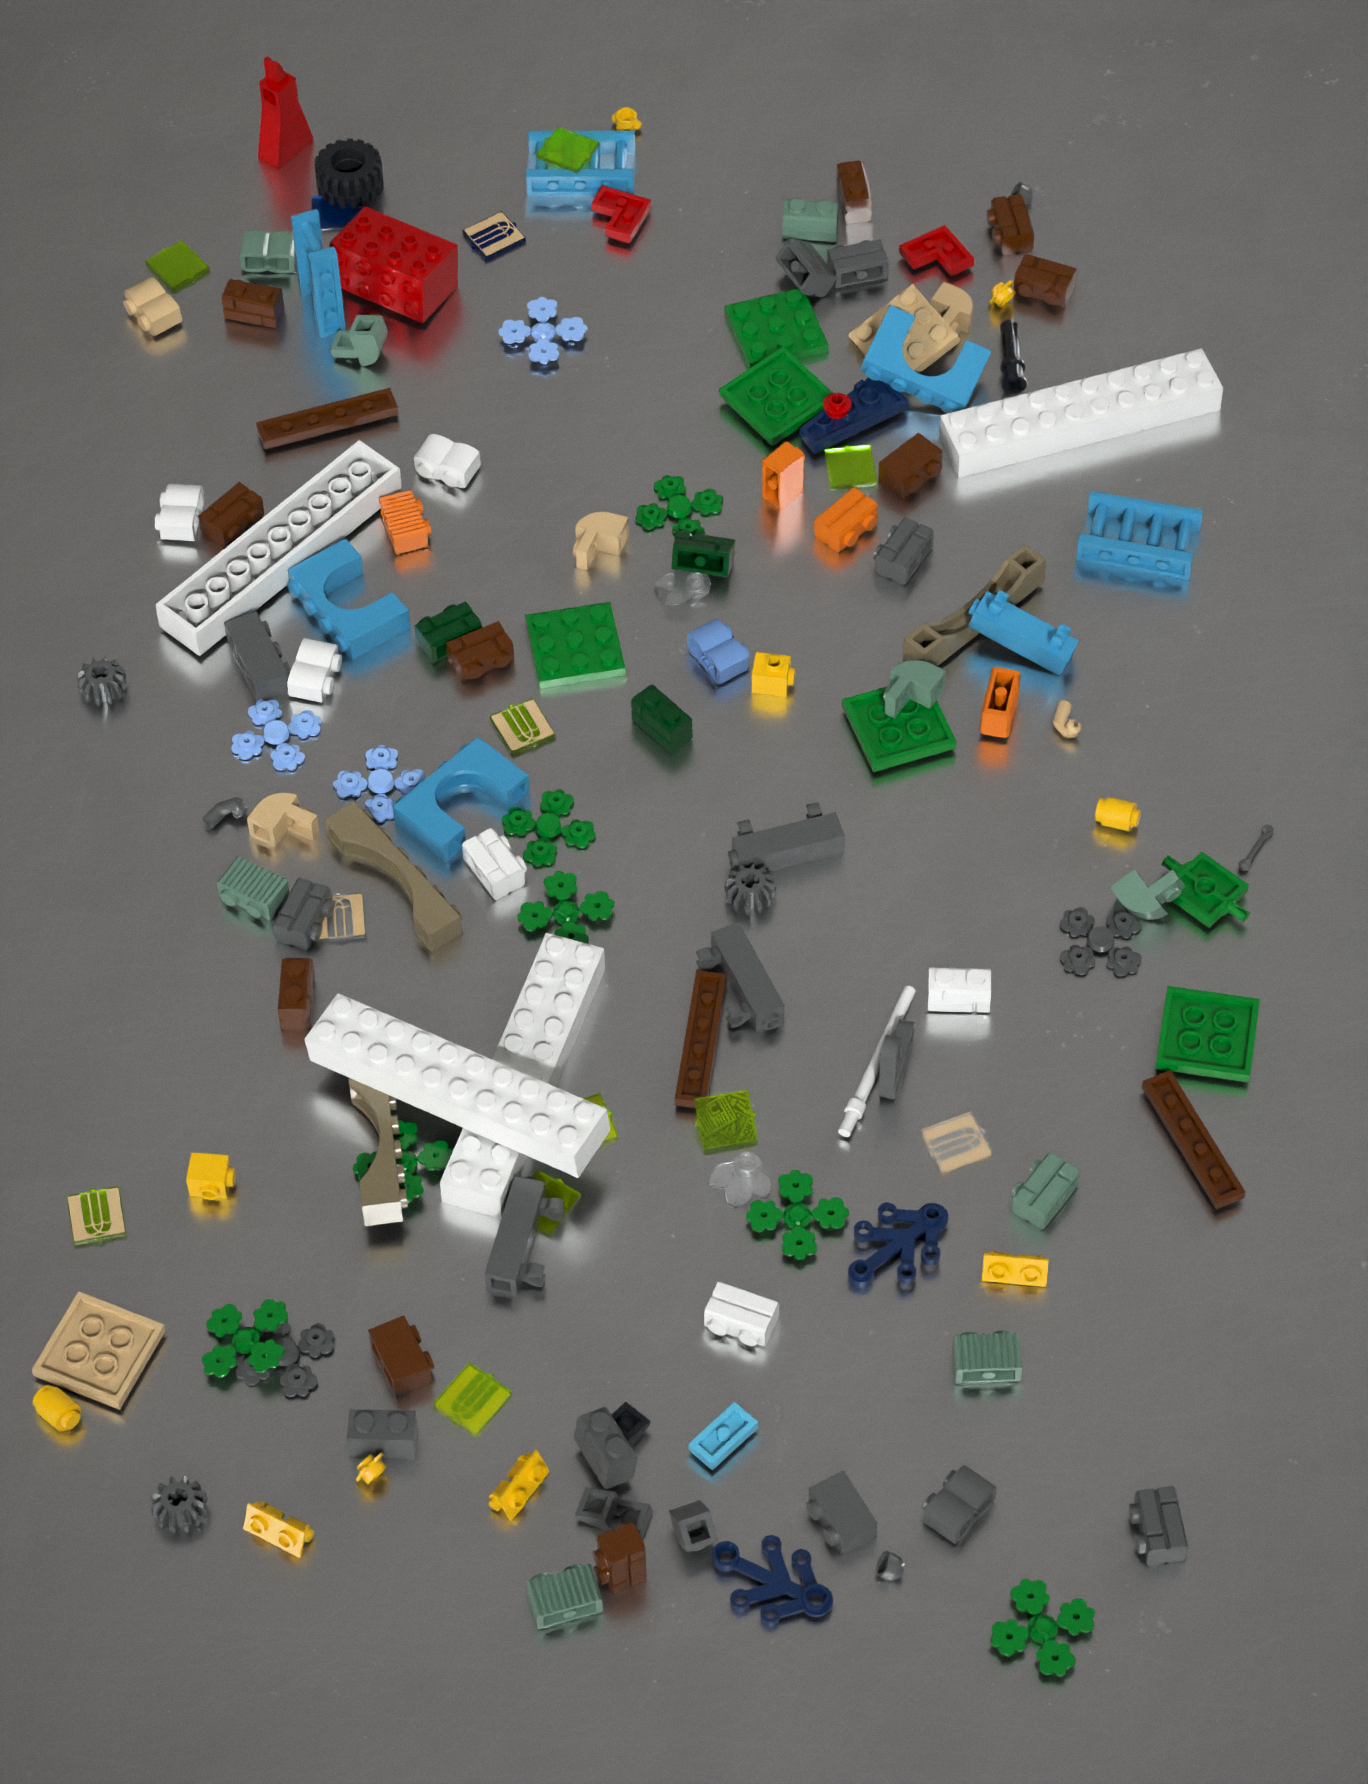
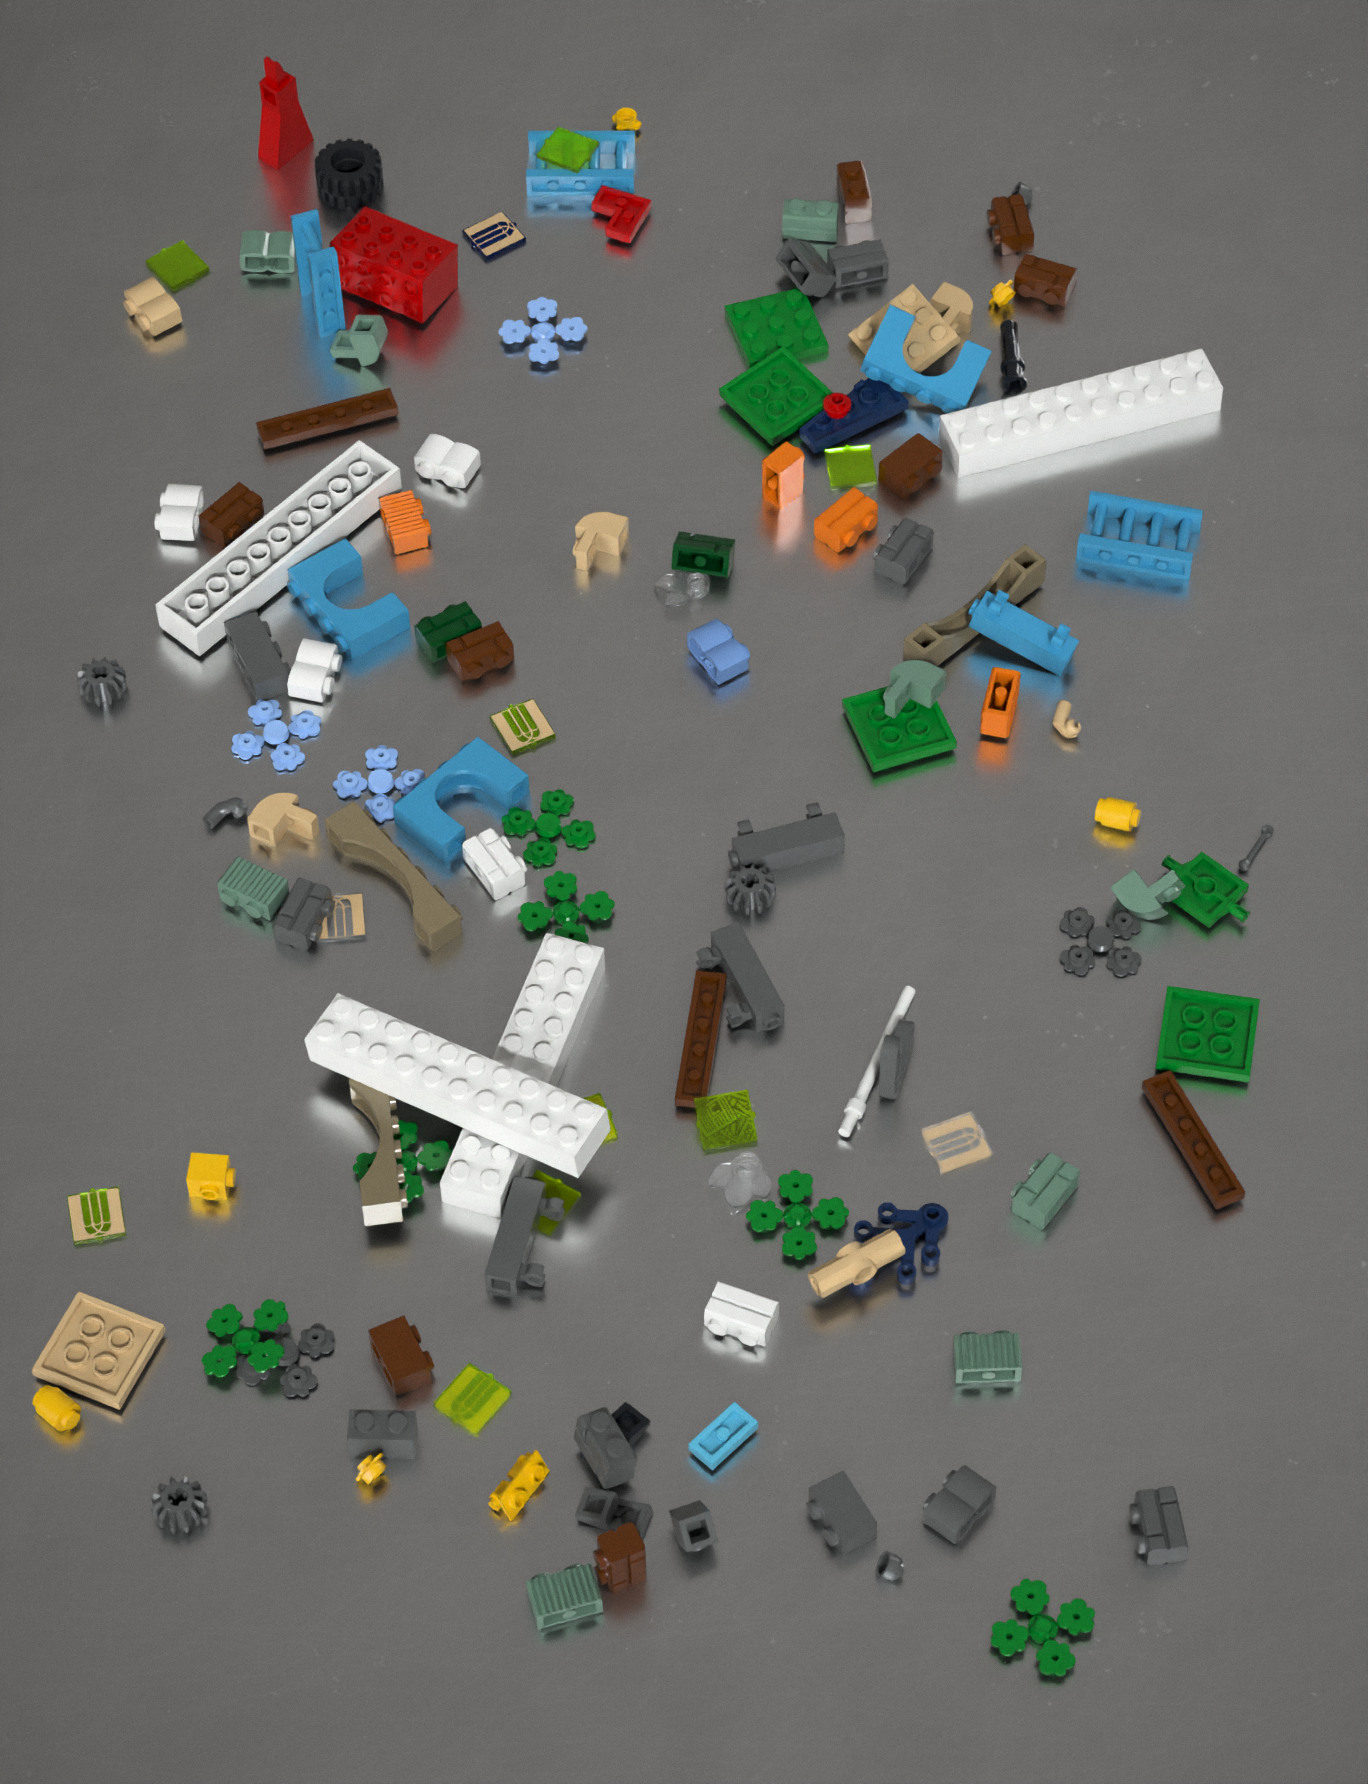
reddish brown brick [221,279,285,328] -> none
yellow hinge [243,1501,314,1558] -> none
reddish brown brick [278,958,315,1030] -> none
clear blue piece [311,196,362,231] -> none
green plate [525,602,626,689] -> none
dark green brick [631,684,693,753] -> none
green plant [635,475,723,539] -> none
dark blue plant [712,1535,833,1627] -> none
yellow brick [752,652,796,697] -> none
red plate [899,225,975,276] -> none
white brick [928,967,991,1013] -> none
yellow hinge [982,1250,1049,1287] -> none
none -> tan piece [808,1228,905,1298]

